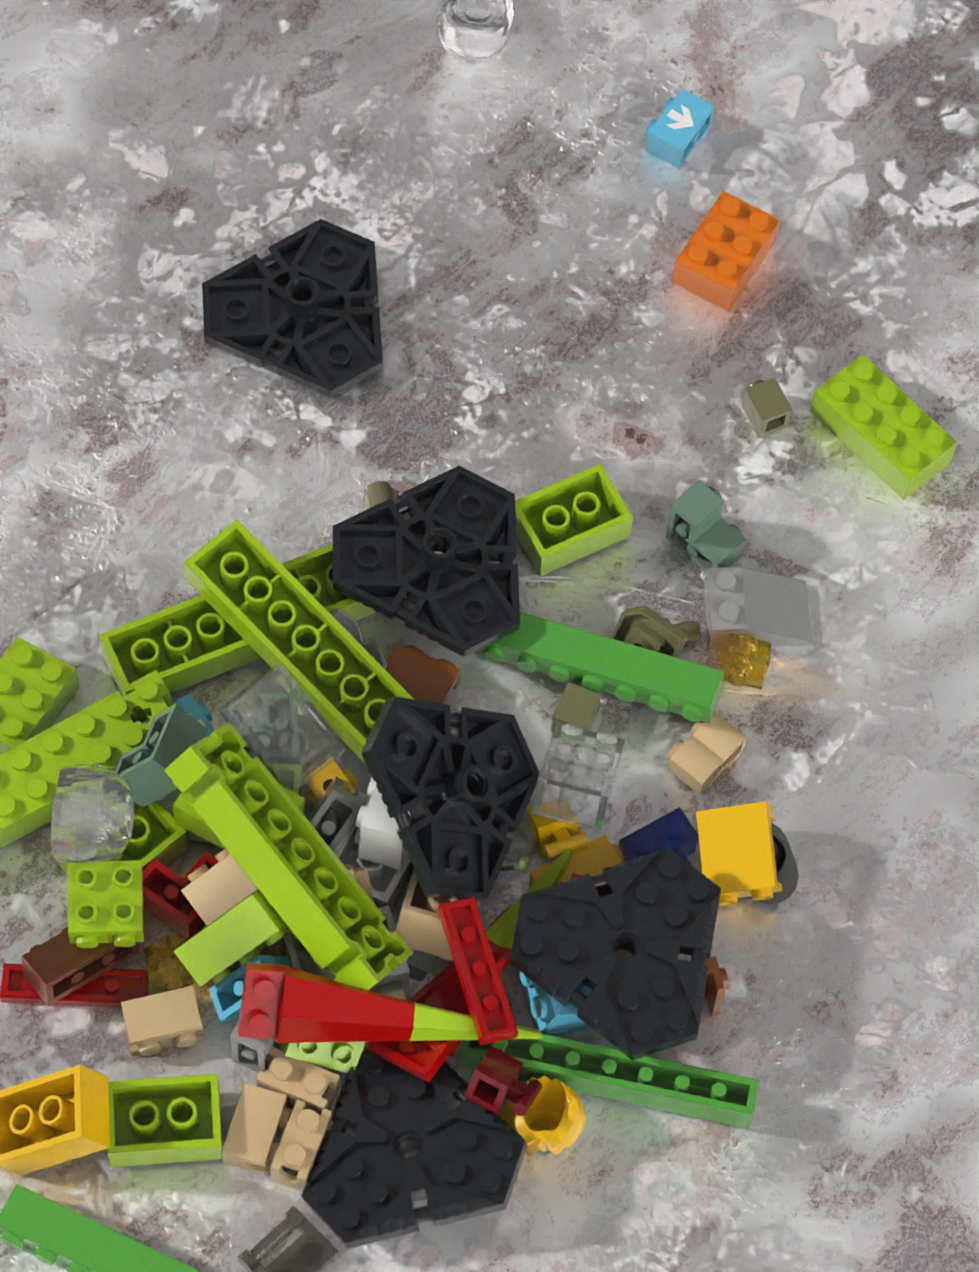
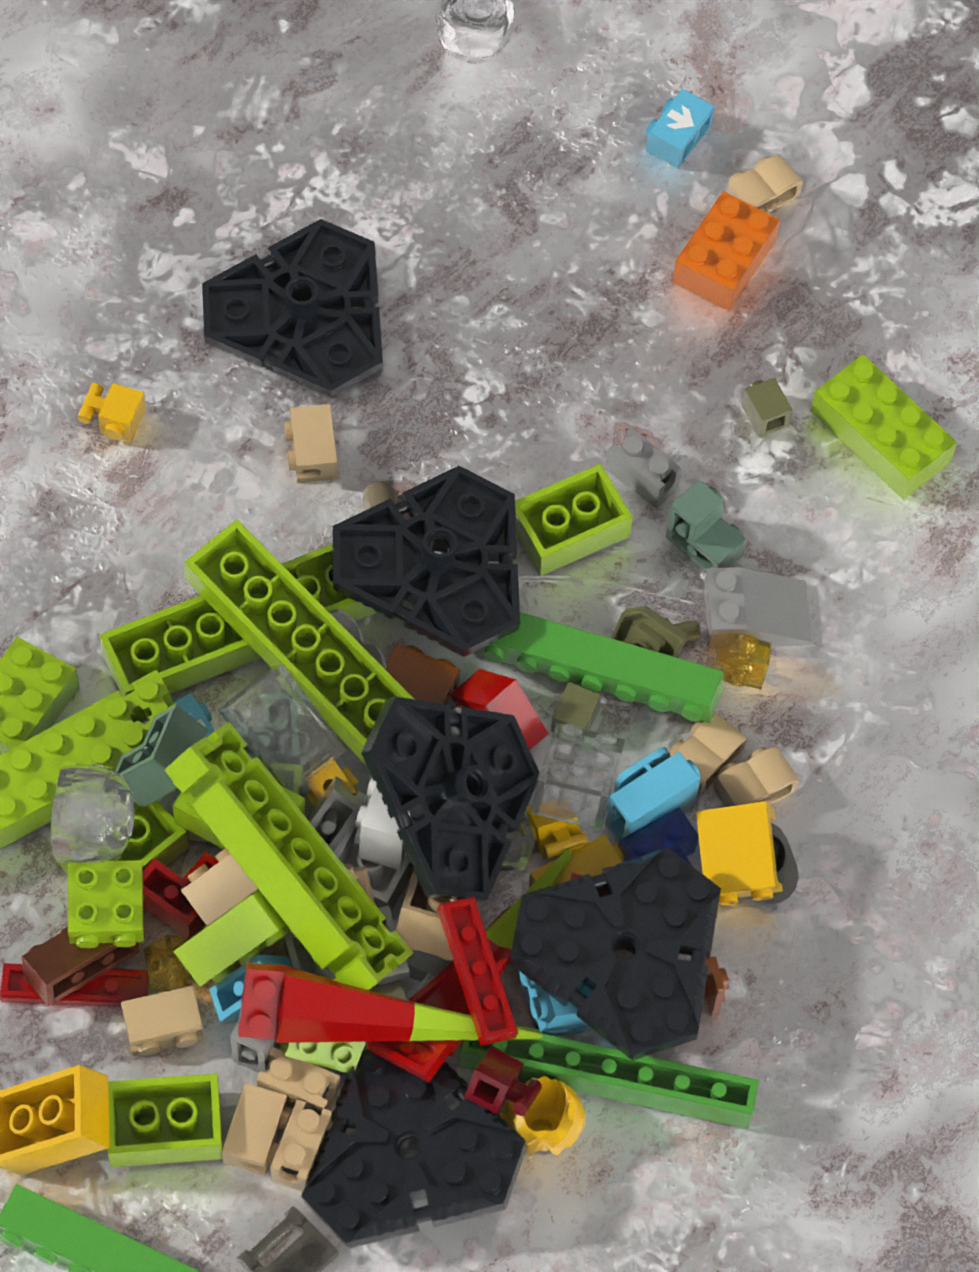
none -> yellow brick [77,383,146,442]
none -> tan brick [284,404,338,483]
none -> red brick [449,669,549,750]
none -> medium azure brick [605,747,701,851]
none -> light grey brick [606,427,682,509]
none -> tan brick [714,746,799,807]
none -> tan brick [726,154,803,214]

